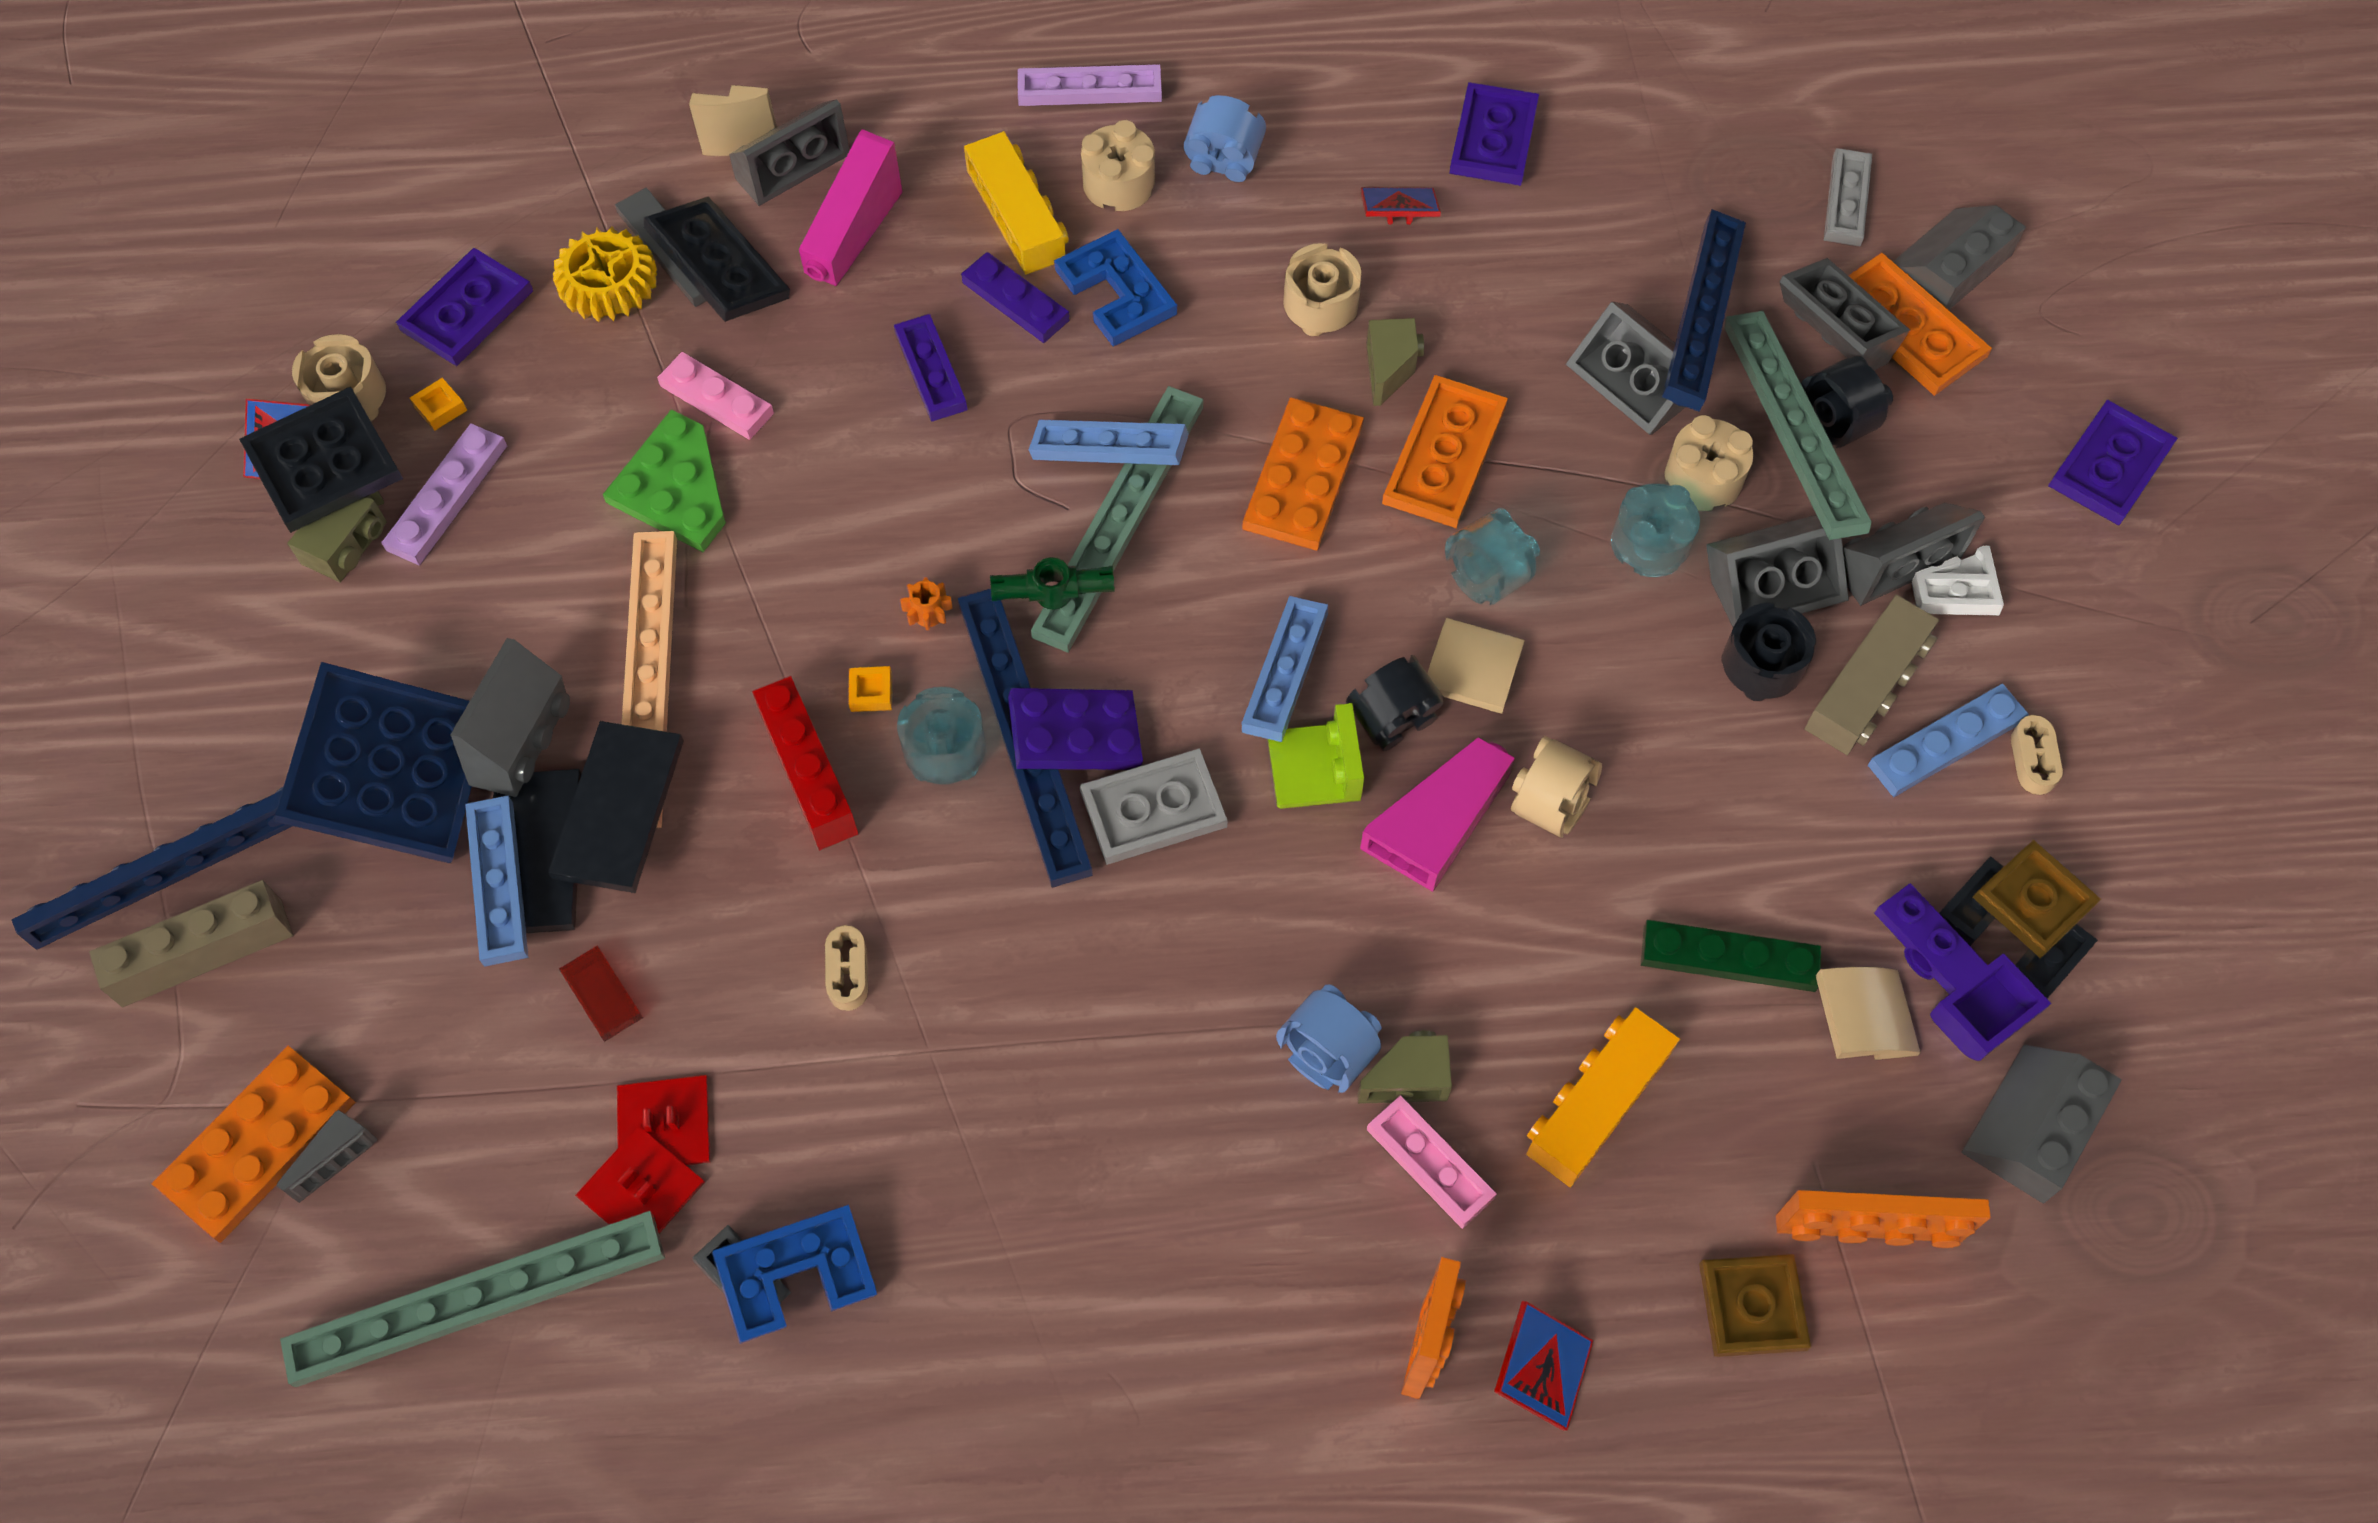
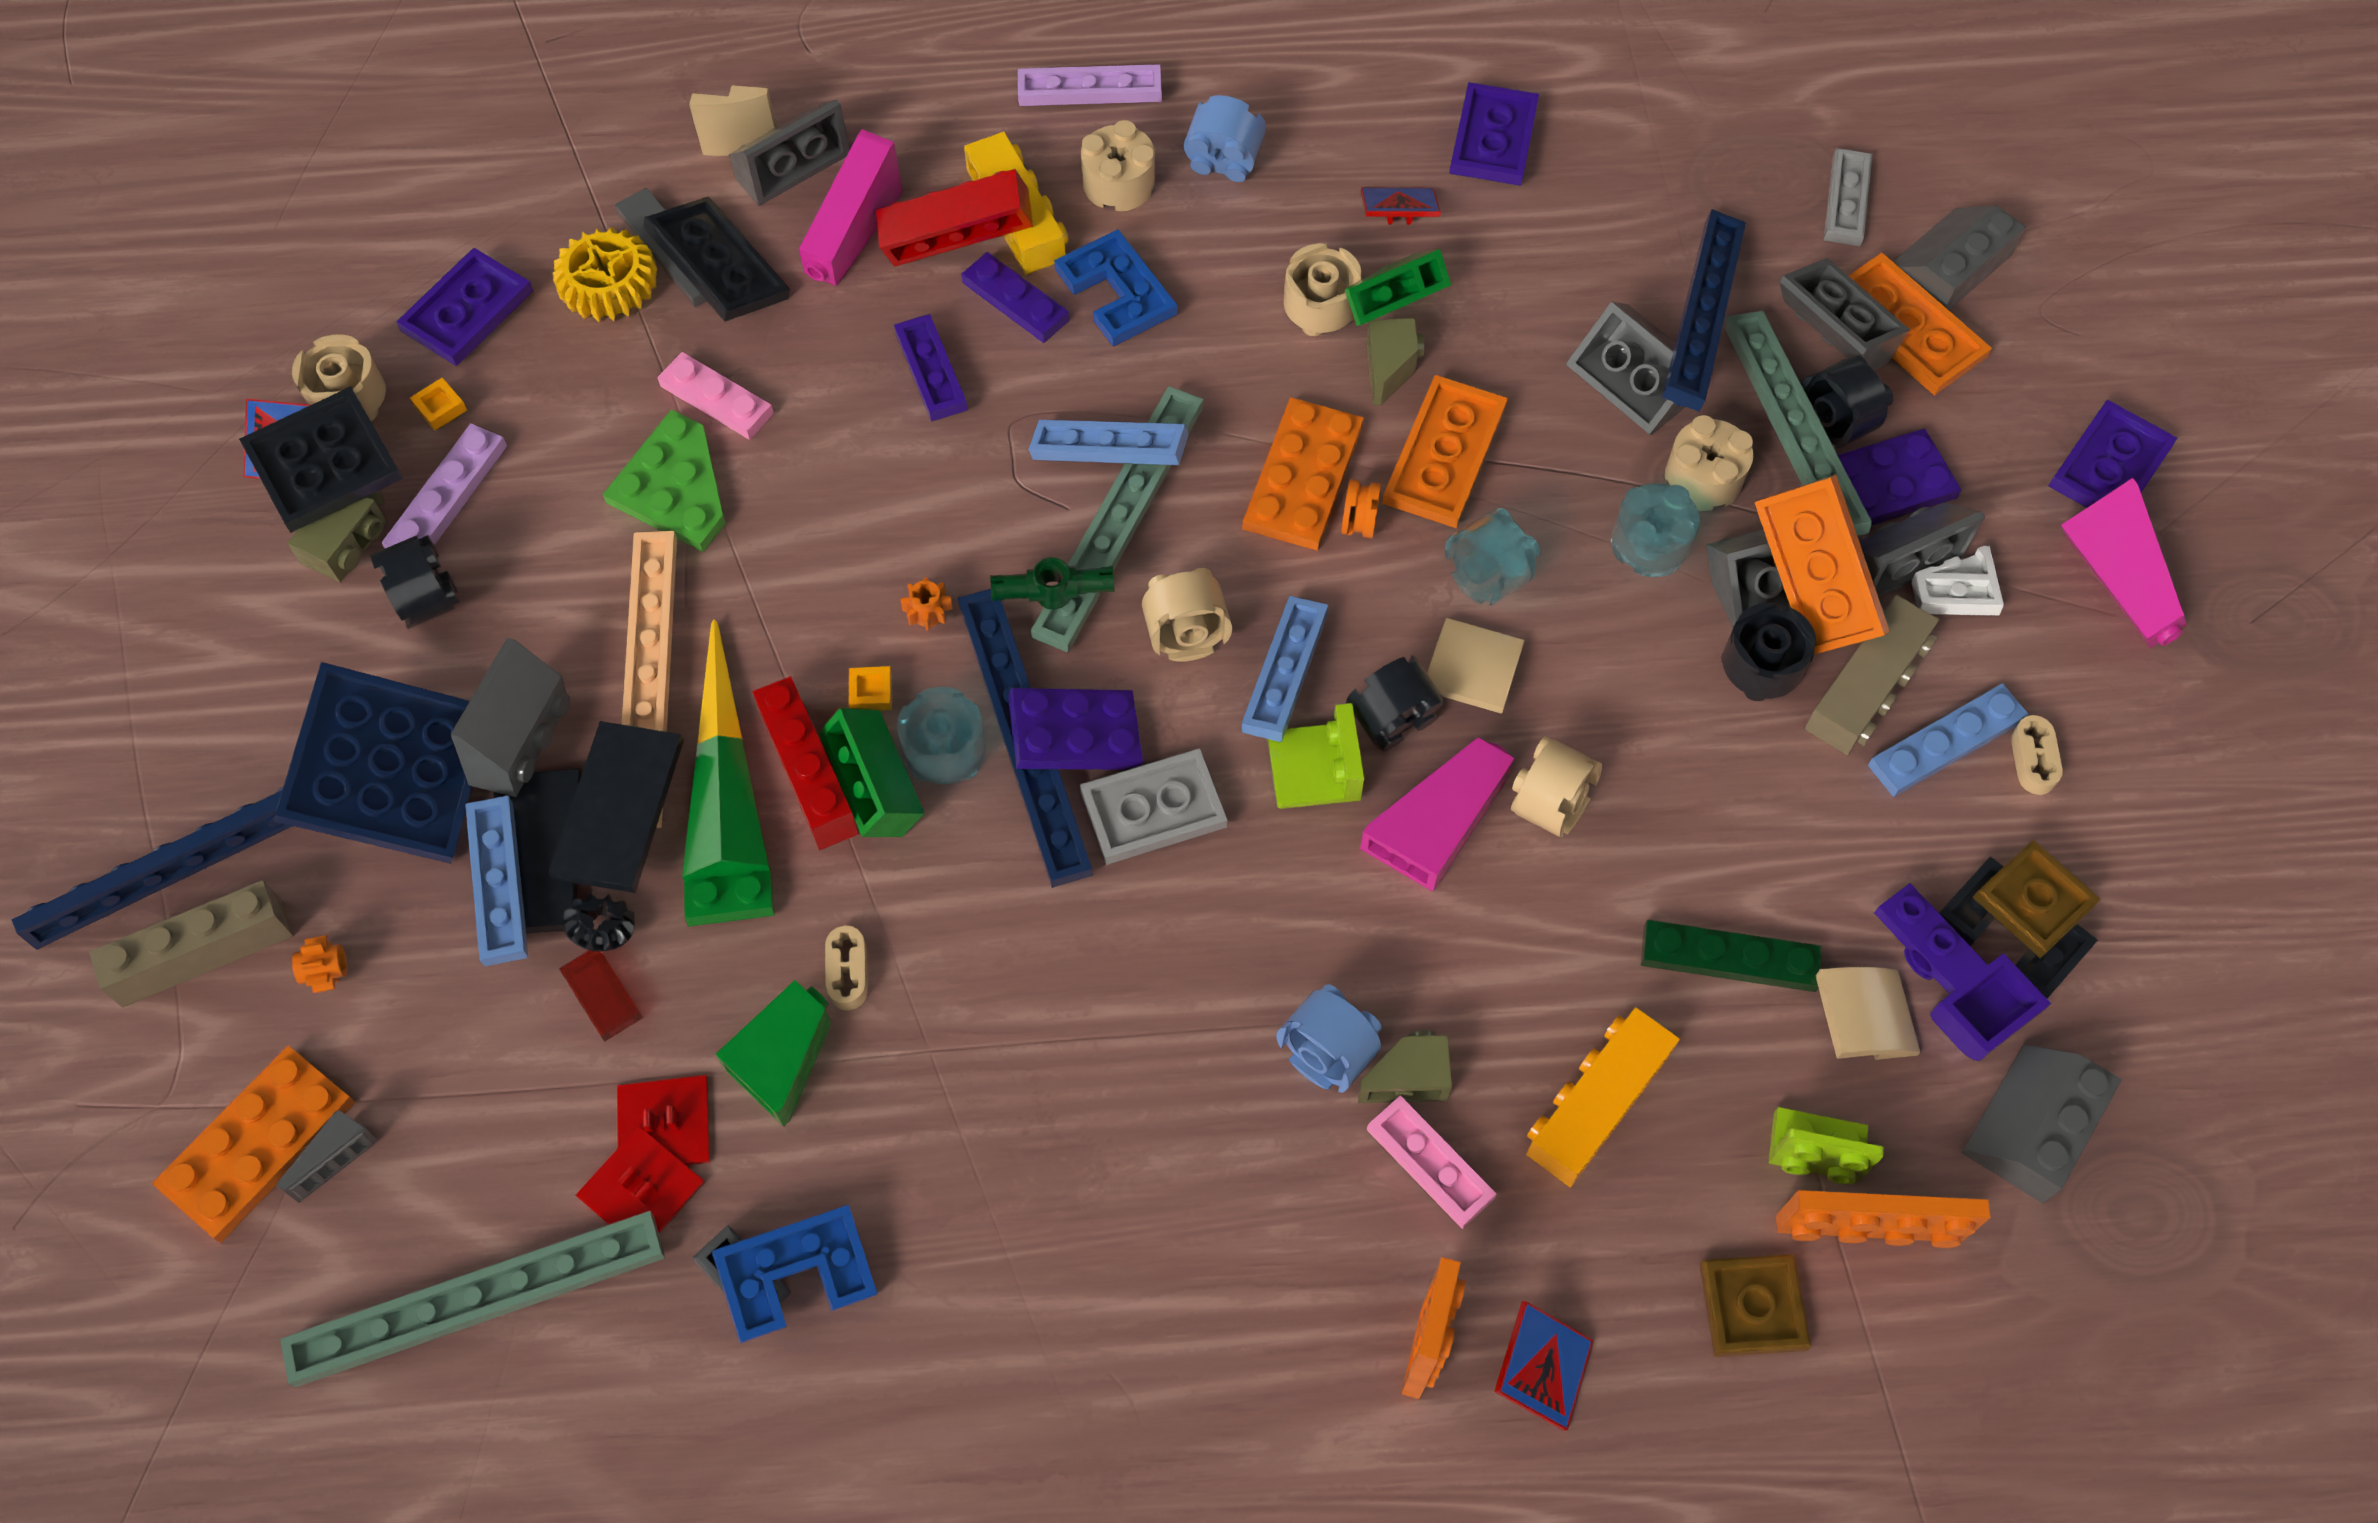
none -> orange gear [292,935,348,993]
none -> black brick [370,535,460,629]
none -> black gear [563,893,635,951]
none -> green plate [682,619,775,927]
none -> green slope [715,980,831,1127]
none -> green brick [818,708,925,837]
none -> red brick [876,169,1033,267]
none -> tan brick [1142,568,1232,662]
none -> orange wheel [1341,479,1381,539]
none -> green slope [1345,249,1452,326]
none -> orange plate [1754,475,1890,655]
none -> lime bracket [1768,1107,1884,1185]
none -> dark purple plate [1838,428,1962,525]
none -> dark pink slope [2061,478,2187,648]

